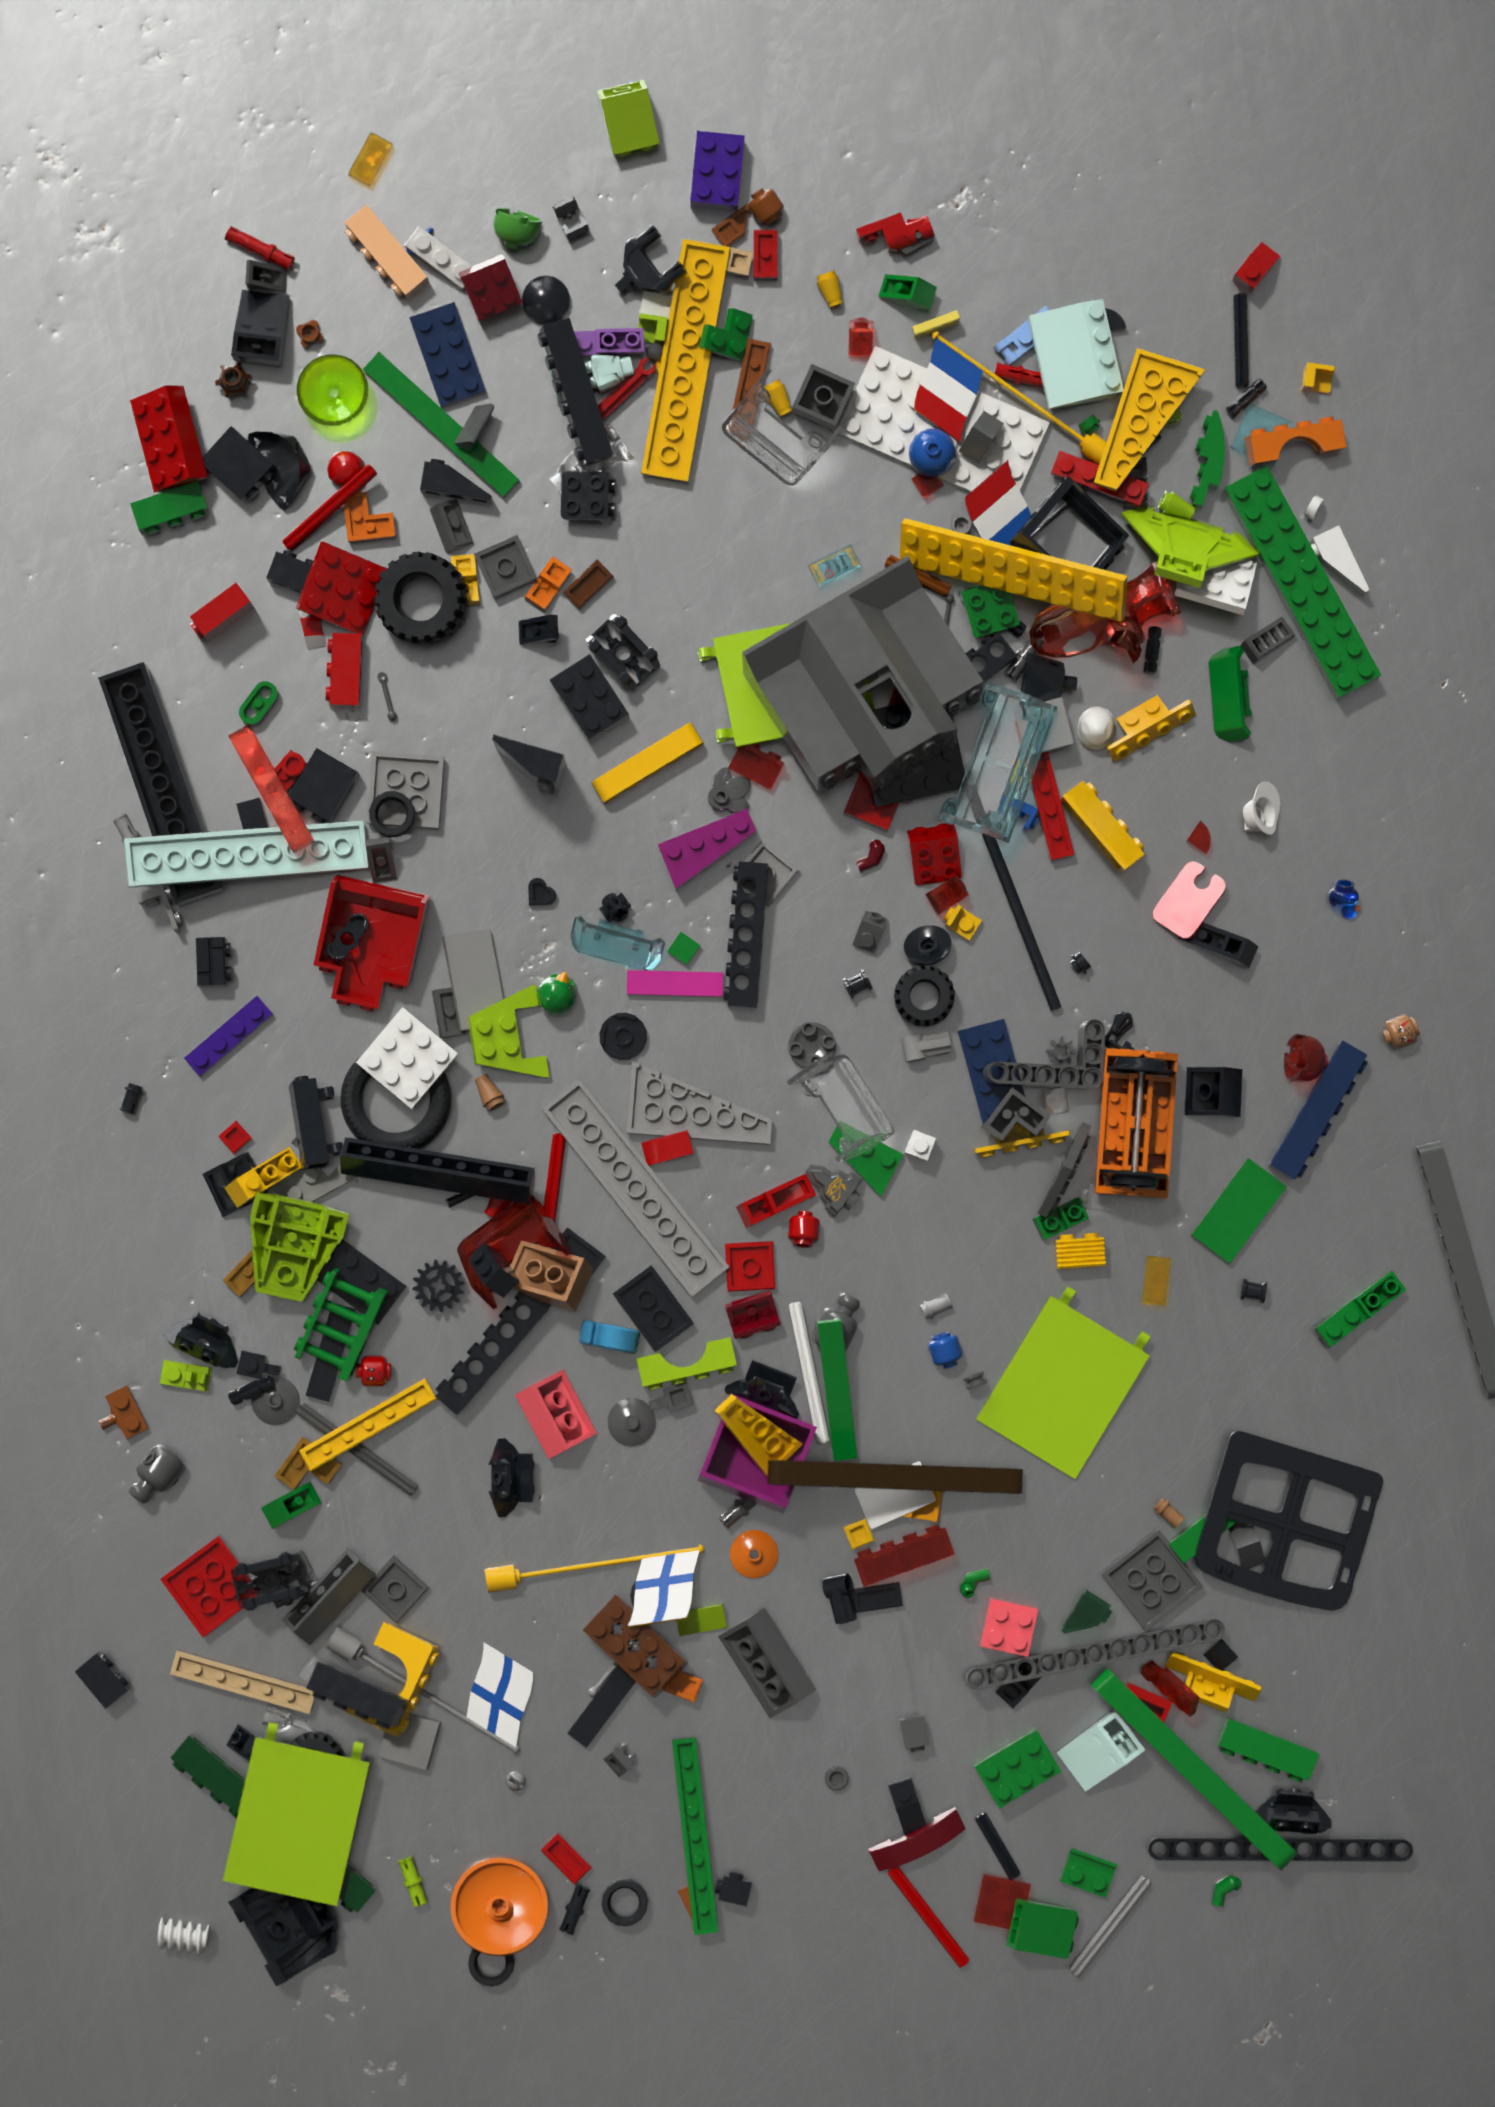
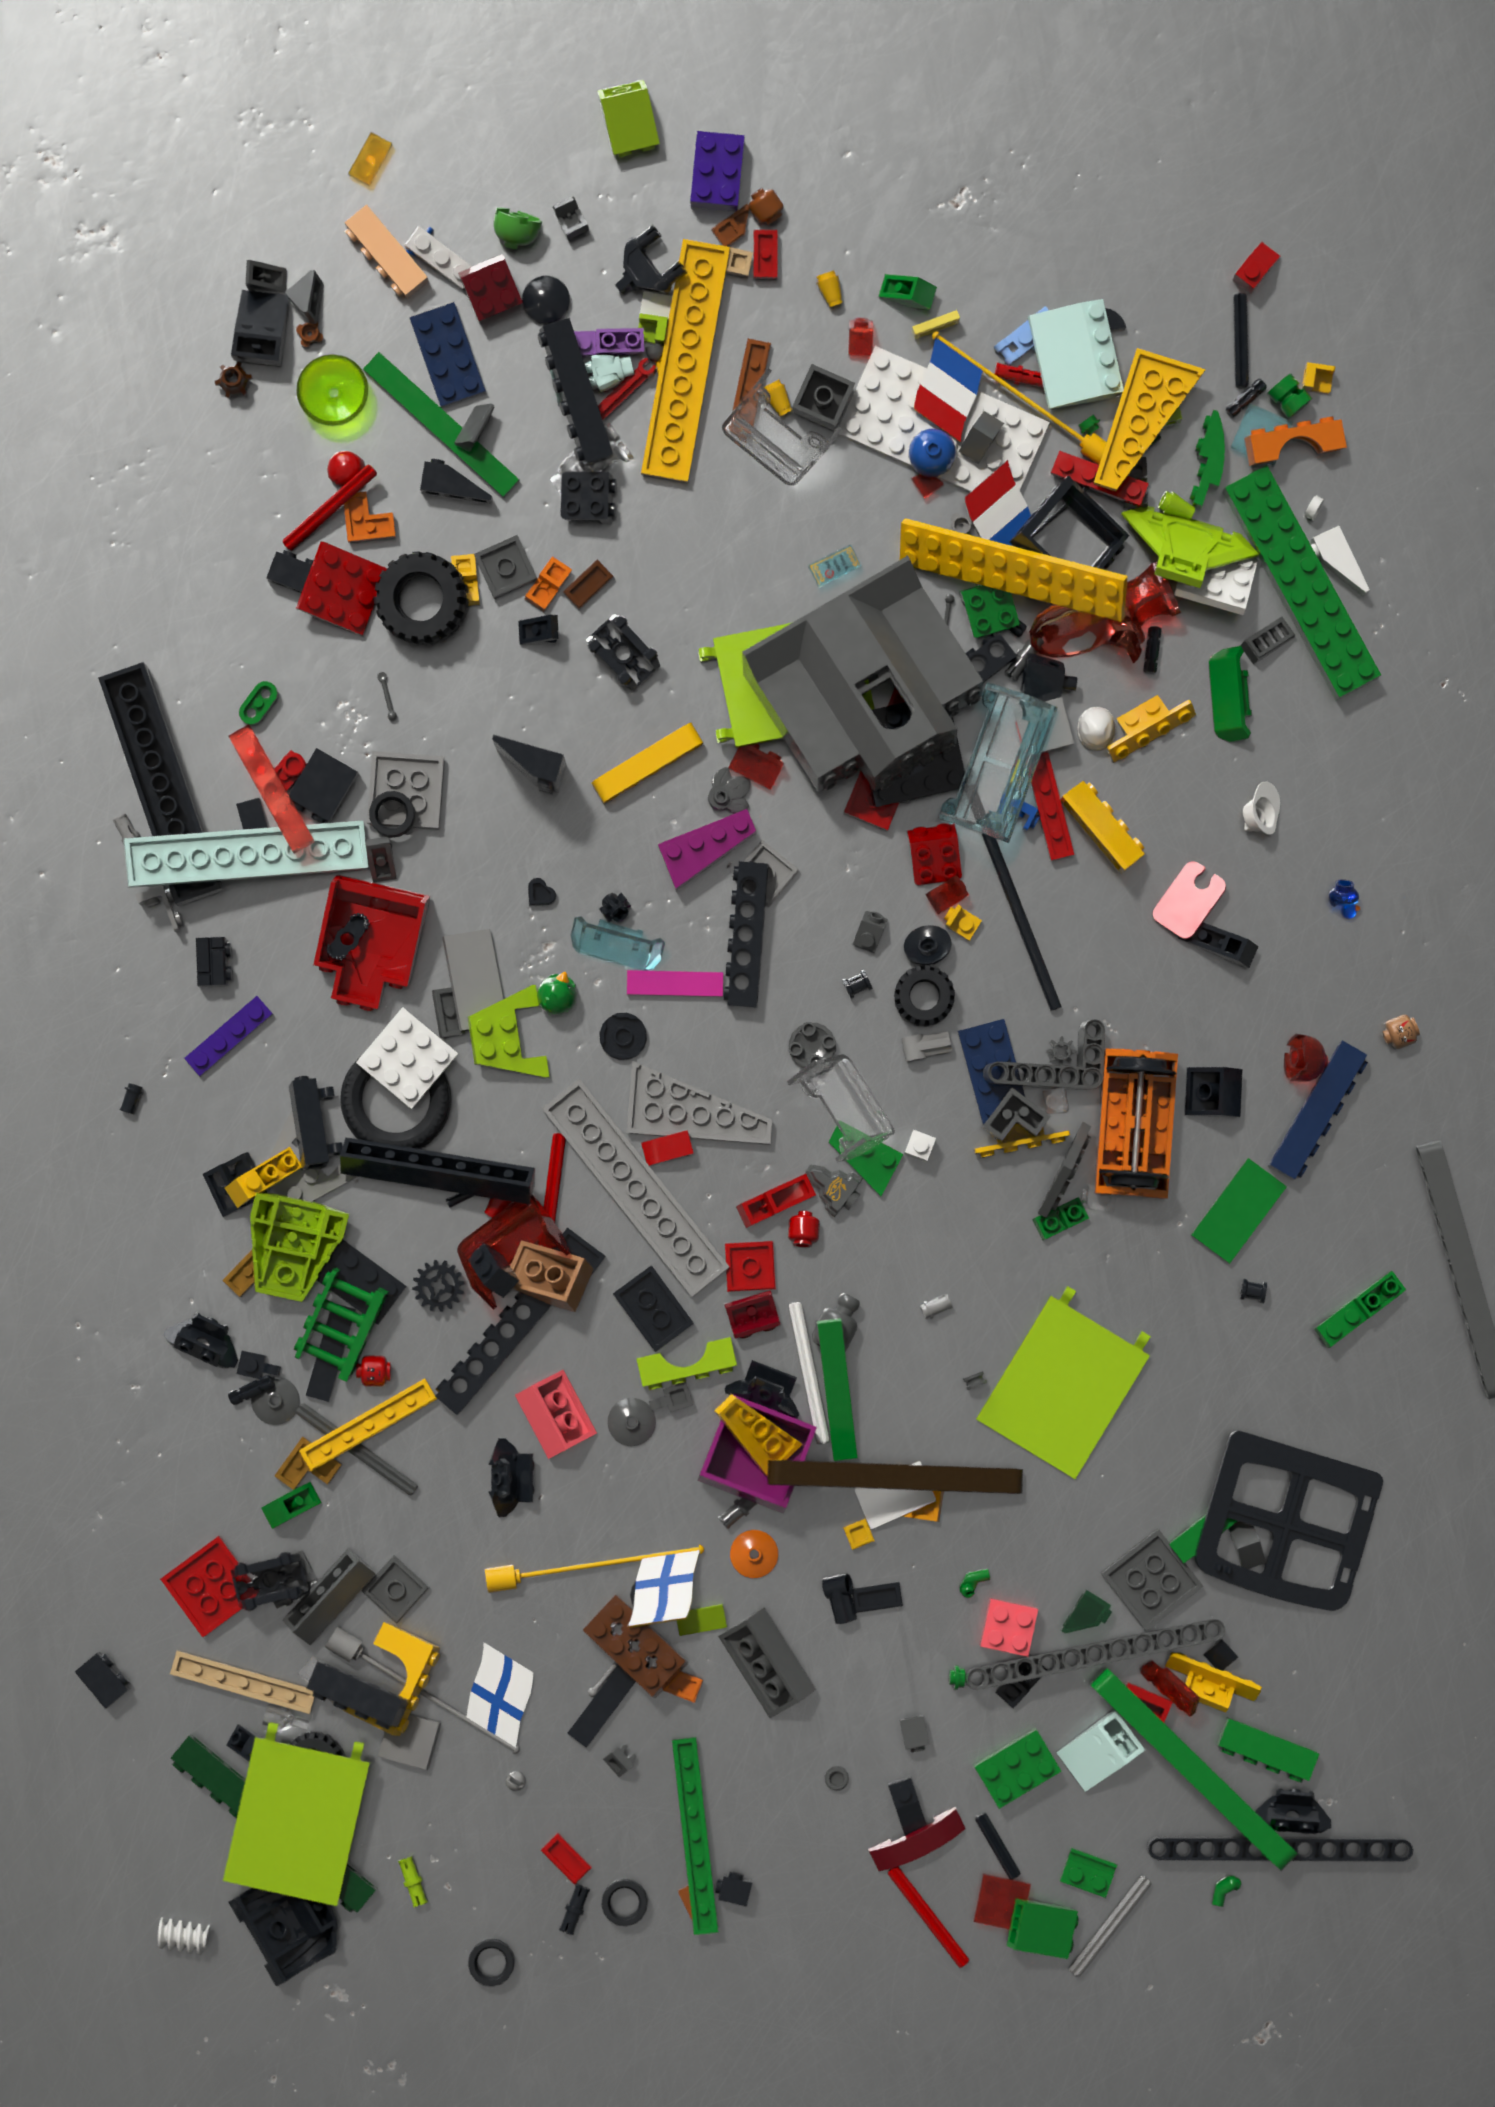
dark orange plate [98,1385,148,1440] -> none
dark grey piece [129,1445,184,1504] -> none
red brick [130,385,208,492] -> none
green brick [130,481,209,535] -> none
lime plate [160,1360,212,1392] -> none
red brick [190,583,254,642] -> none
black brick [202,426,276,502] -> none
red tile [218,1121,253,1154] -> none
red pin [225,226,295,271] -> none
black piece [248,431,311,508] -> none
sticker [298,610,326,650] -> none
red brick [325,633,363,708] -> none
dark grey slope [430,499,473,553] -> none
orange dish [451,1858,548,1956] -> none
medium nougat cone [475,1074,505,1111] -> none
black brick [550,654,629,743] -> none
dark azure animal [579,1320,640,1354] -> none
green tile [667,932,700,965] -> none
green plate [699,308,753,361] -> none
clear red brick [854,1524,955,1587] -> none
red plate [856,212,935,255] -> none
dark red arm [856,839,885,872] -> none
dark orange axle [884,555,951,597] -> none
blue head [928,1331,963,1369] -> none
yellow brick [1055,1233,1106,1269] -> none
black plate [1070,952,1092,974] -> none
black piece [1105,1011,1134,1051] -> none
clear yellow plate [1141,1256,1171,1306] -> none
medium nougat pin [1153,1498,1185,1529] -> none
clear red tile [1187,820,1211,854] -> none
none -> dark grey slope [285,270,323,324]
none -> green plate [949,1666,965,1690]
none -> green wheel [1267,373,1313,419]

